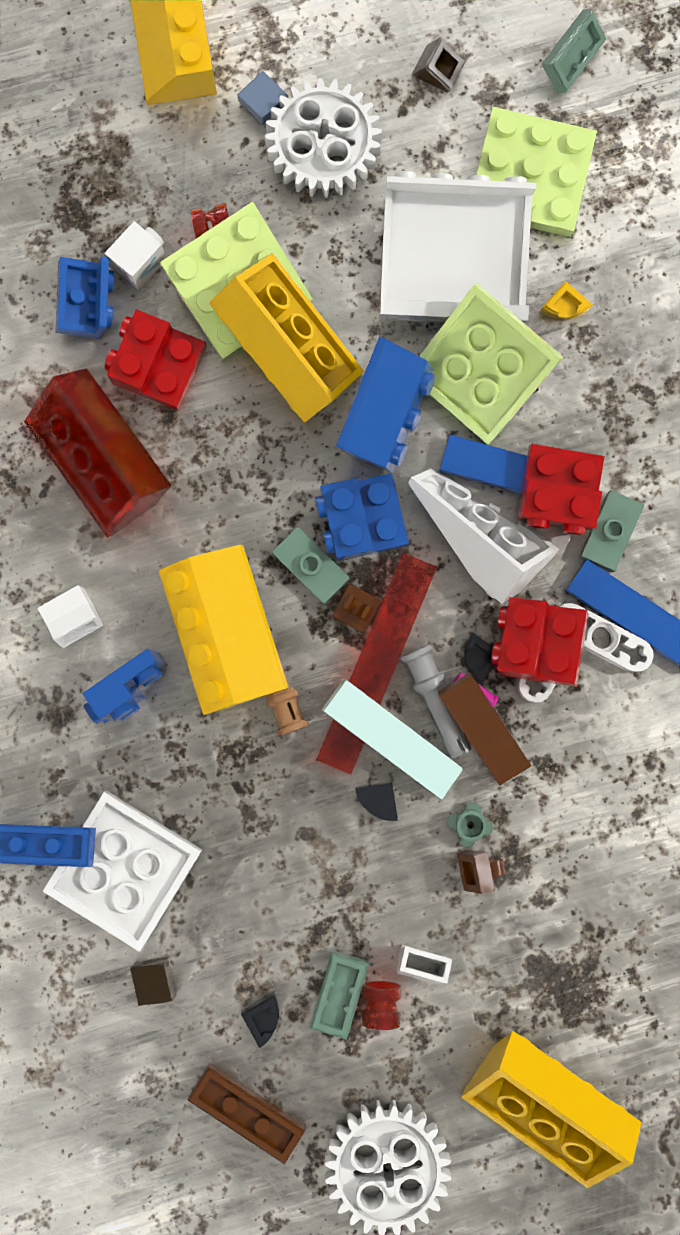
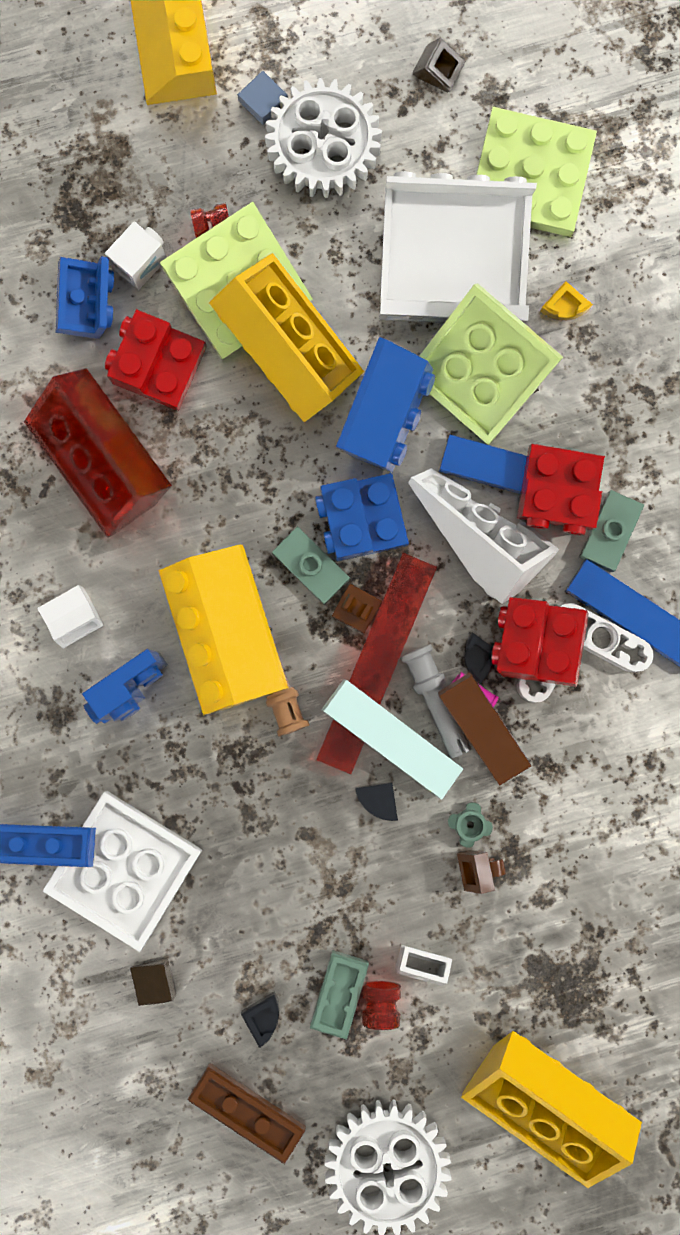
sand green plate [541,9,606,93] -> none

